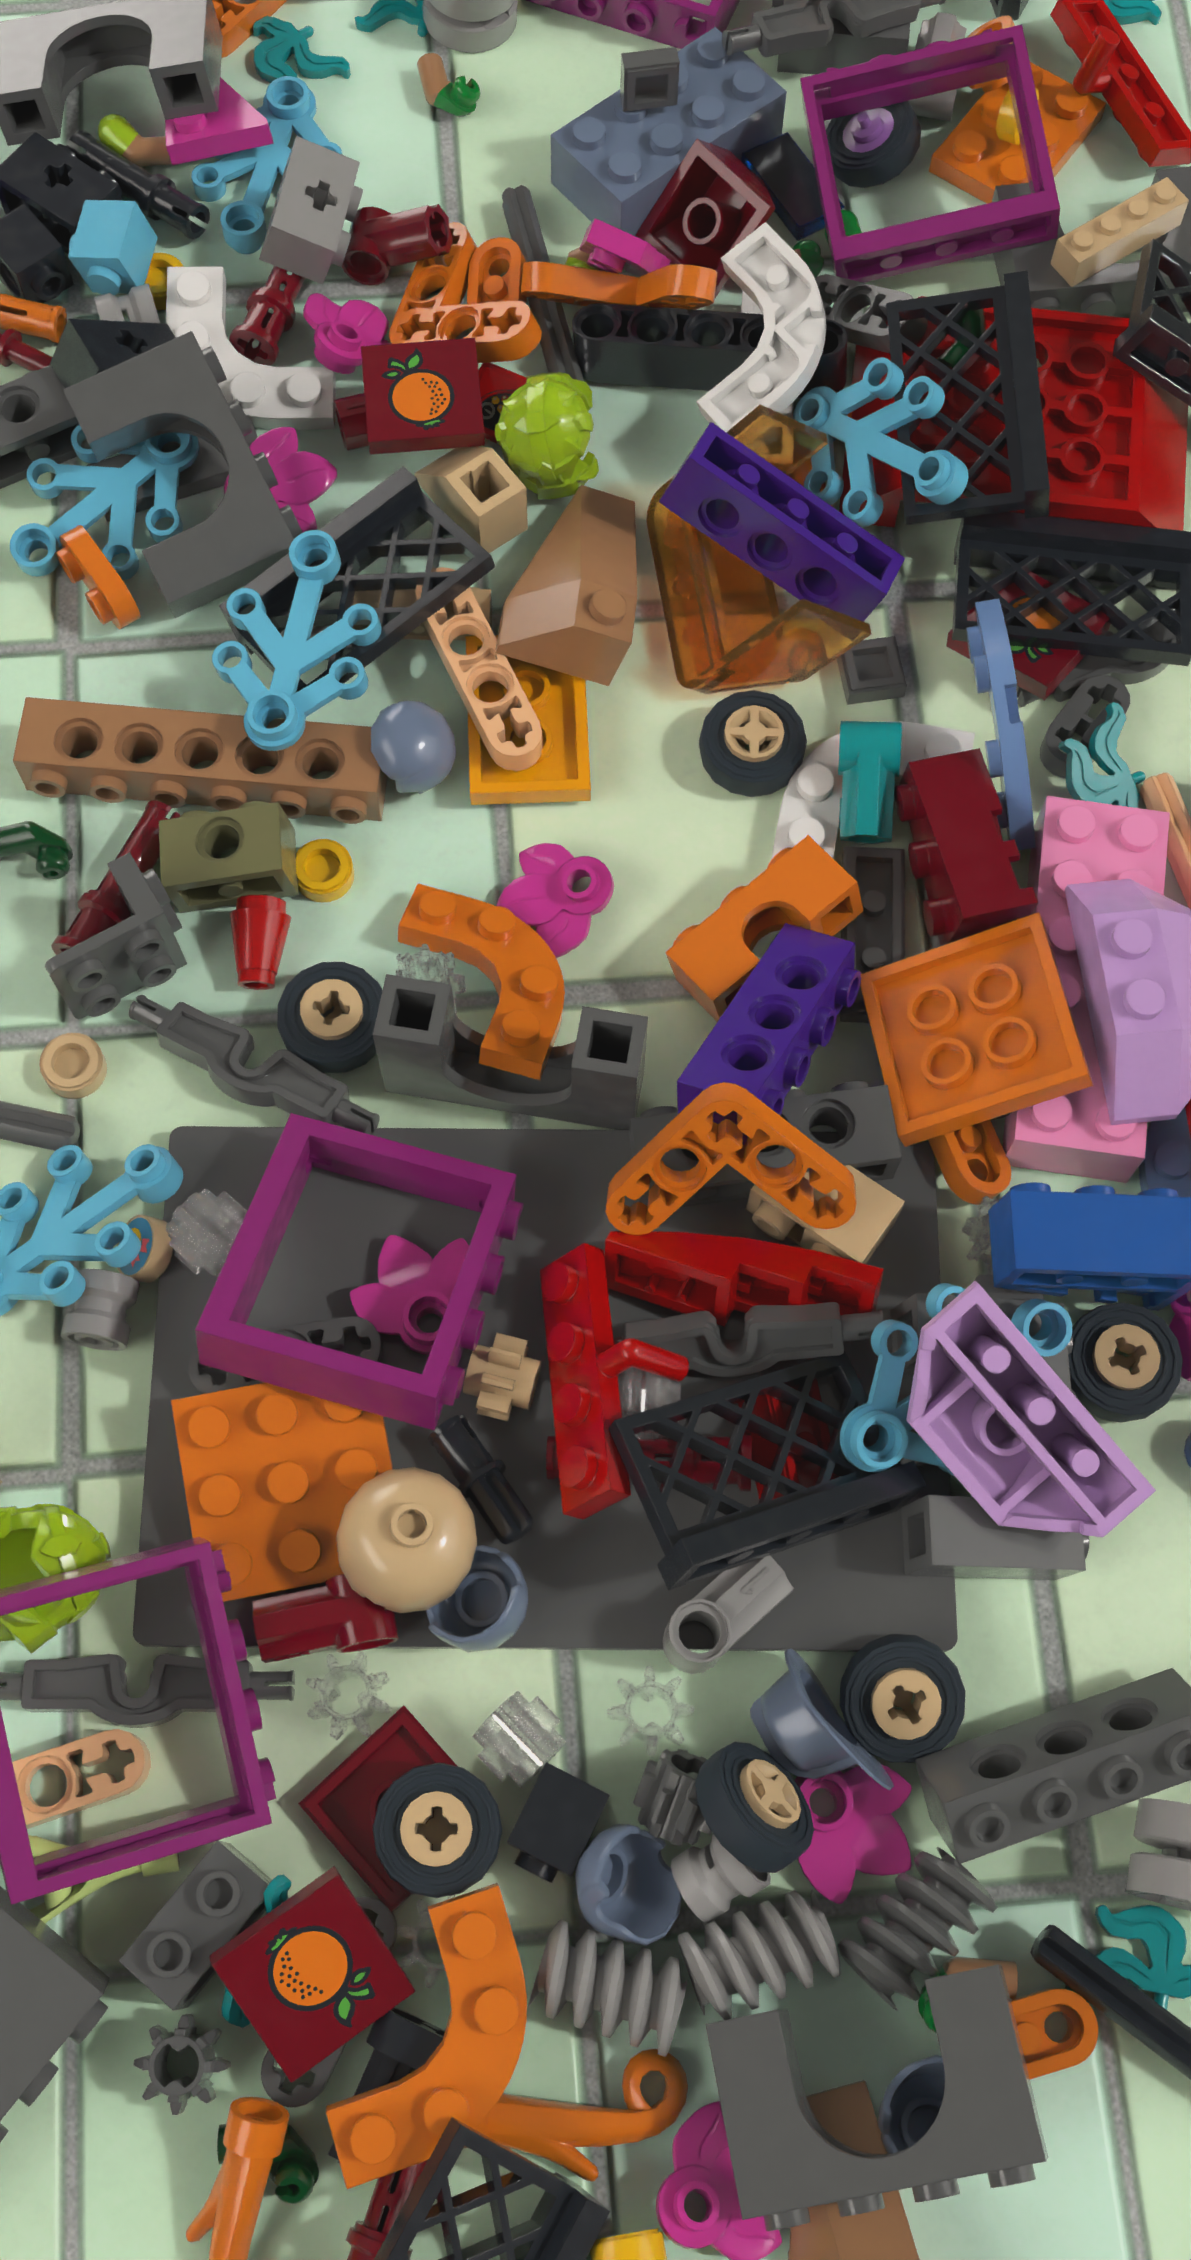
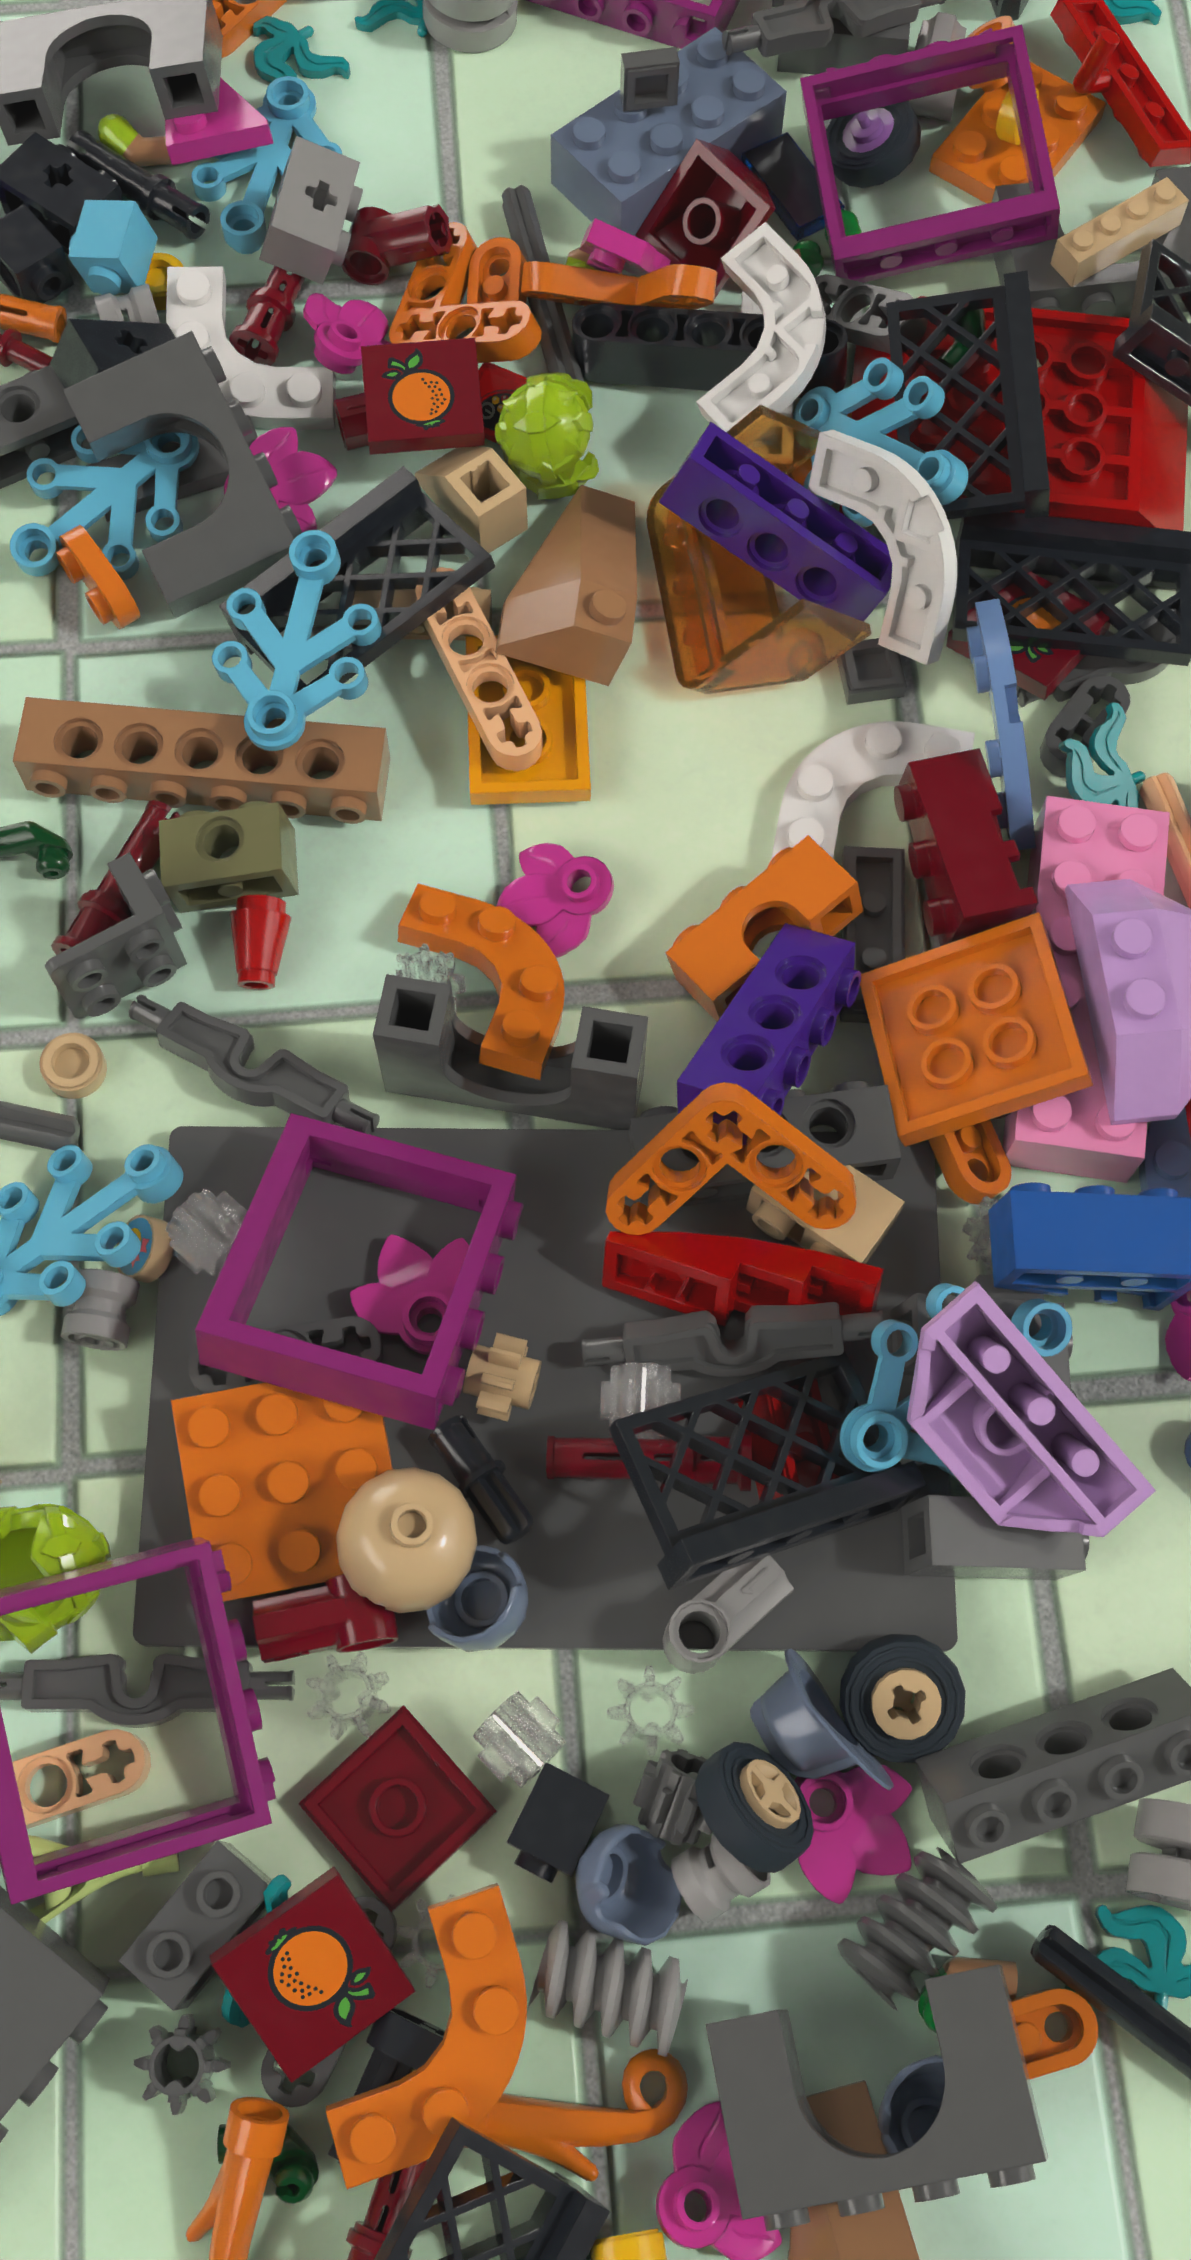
black wheel [277,962,382,1073] -> none
yellow tile [296,839,354,902] -> none
sand blue hair [371,701,456,794] -> none
black wheel [373,1763,502,1898] -> none
arm [417,53,481,117] -> none
red plate [540,1243,689,1520] -> none
light grey piece [678,1890,840,2020] -> none
black wheel [699,690,807,797] -> none
teal piece [838,721,902,844] -> none
black wheel [1068,1302,1183,1423] -> none
none -> white plate [808,430,957,665]

